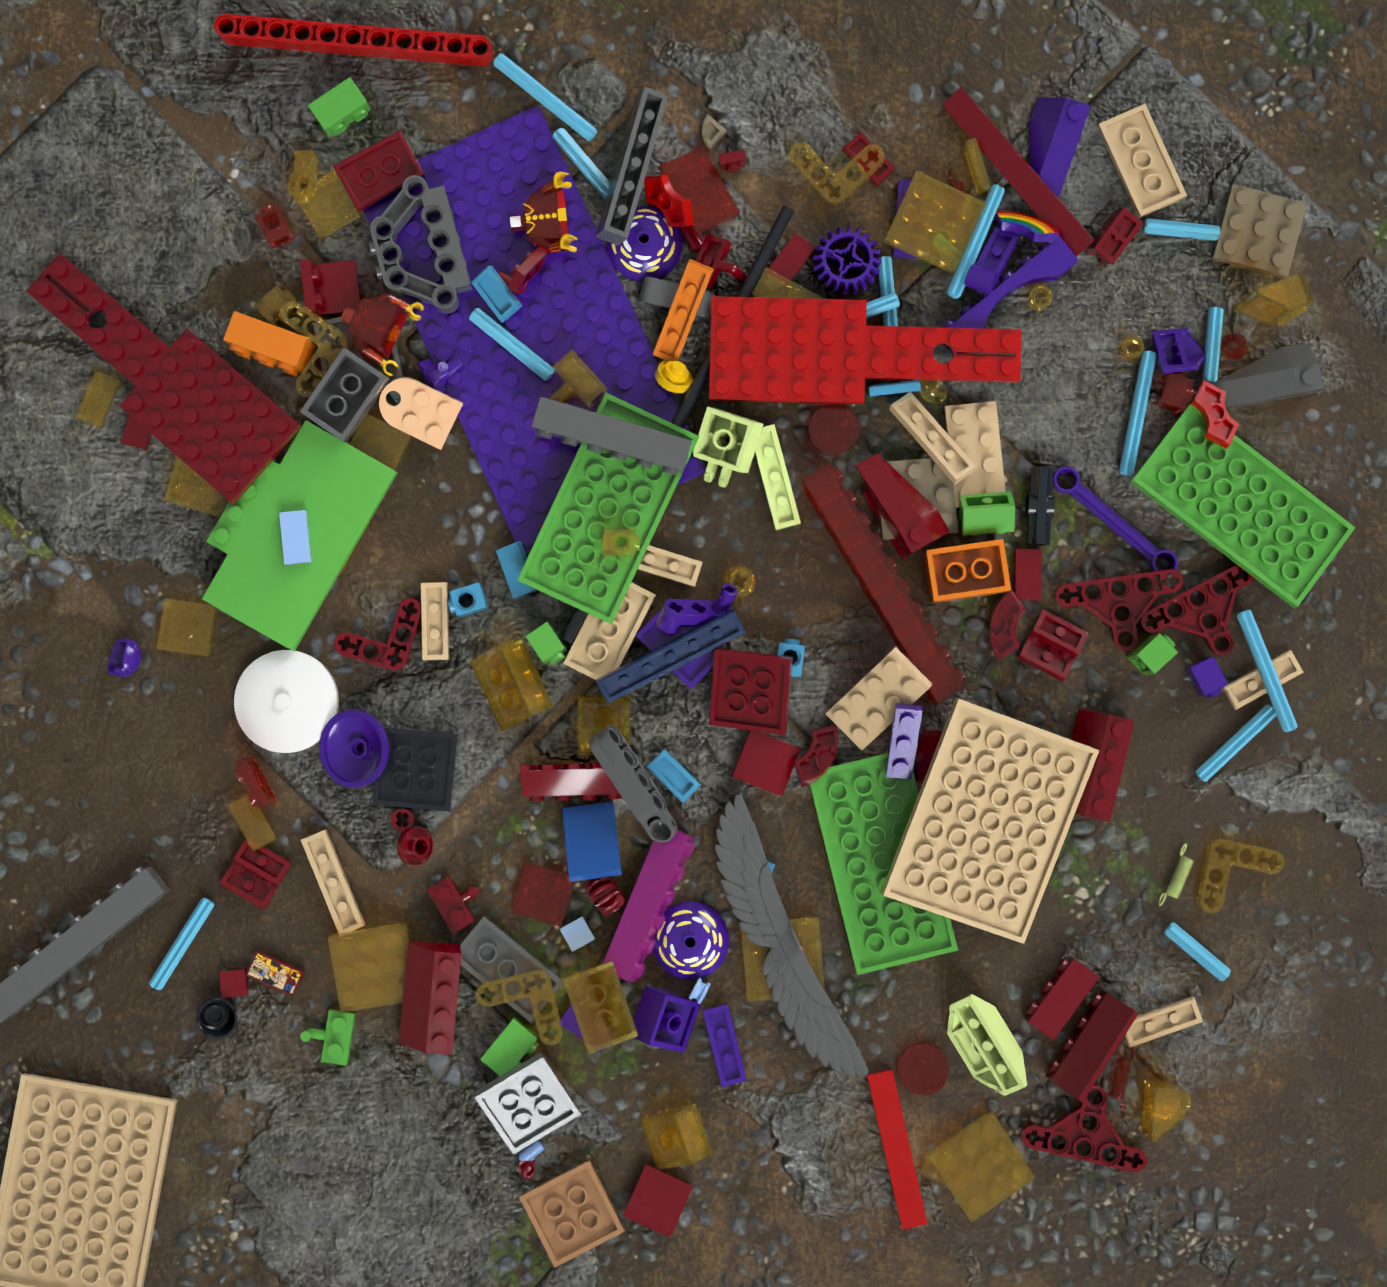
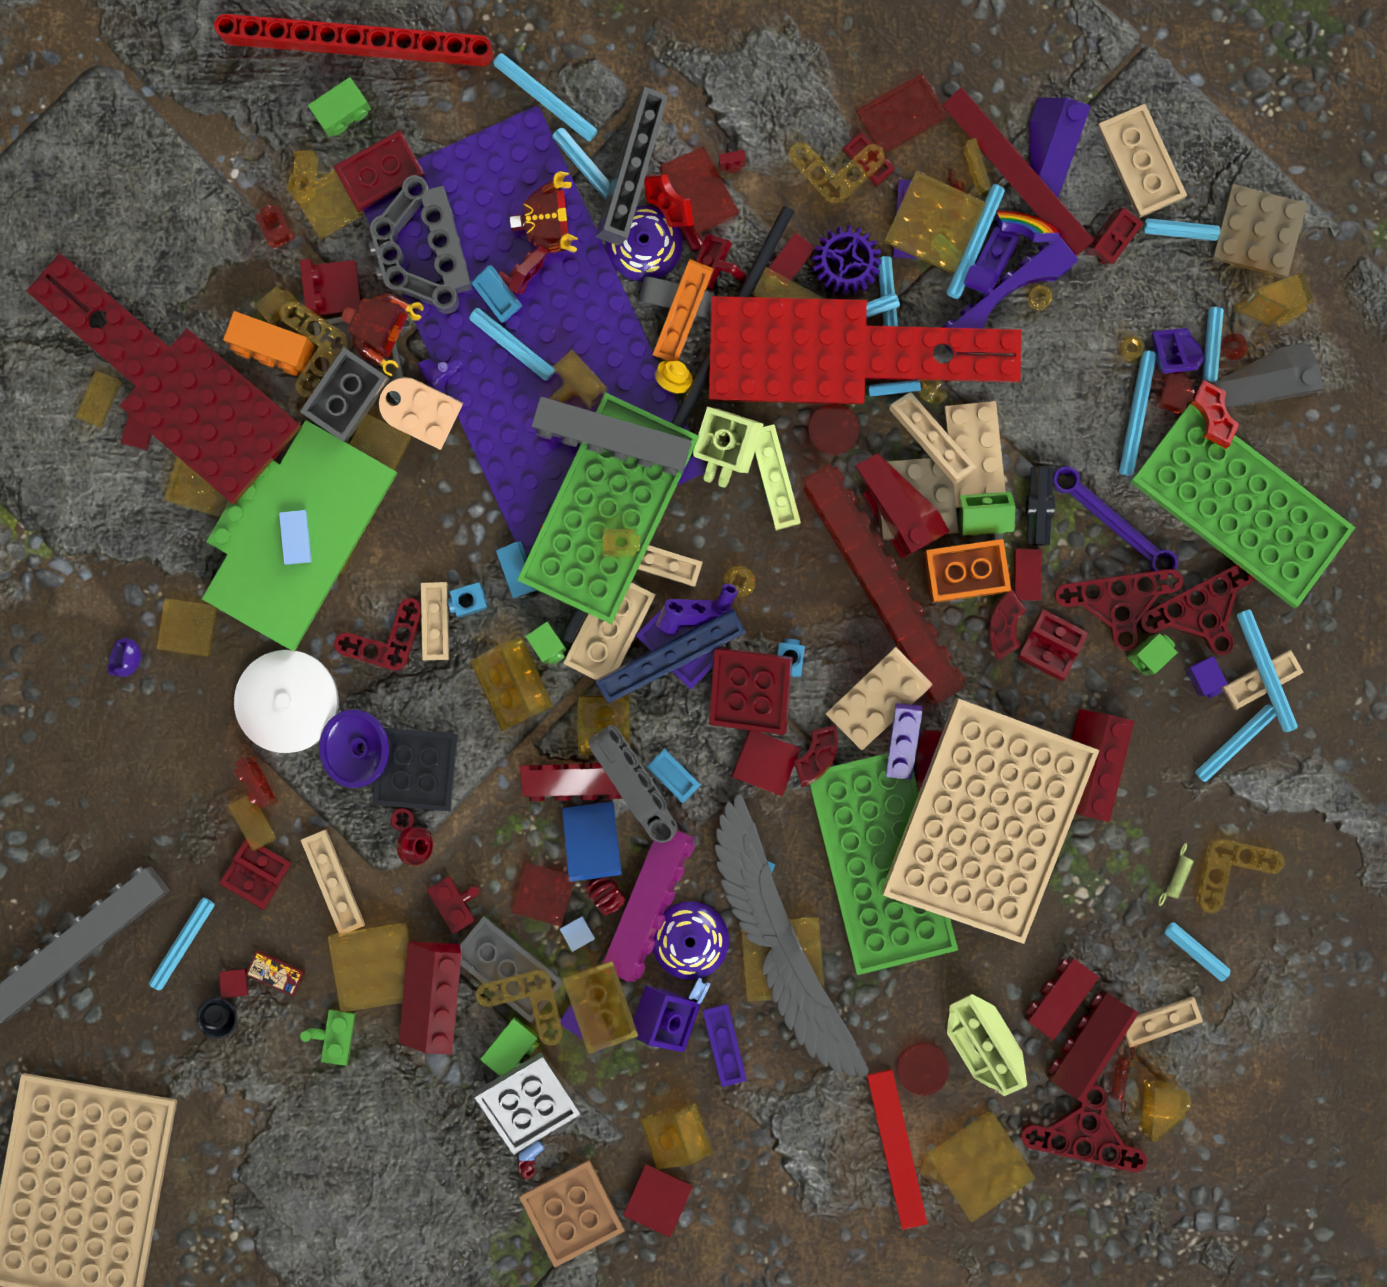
dark tan tile [702,114,727,151] -> none
none -> clear red tile [856,73,948,154]

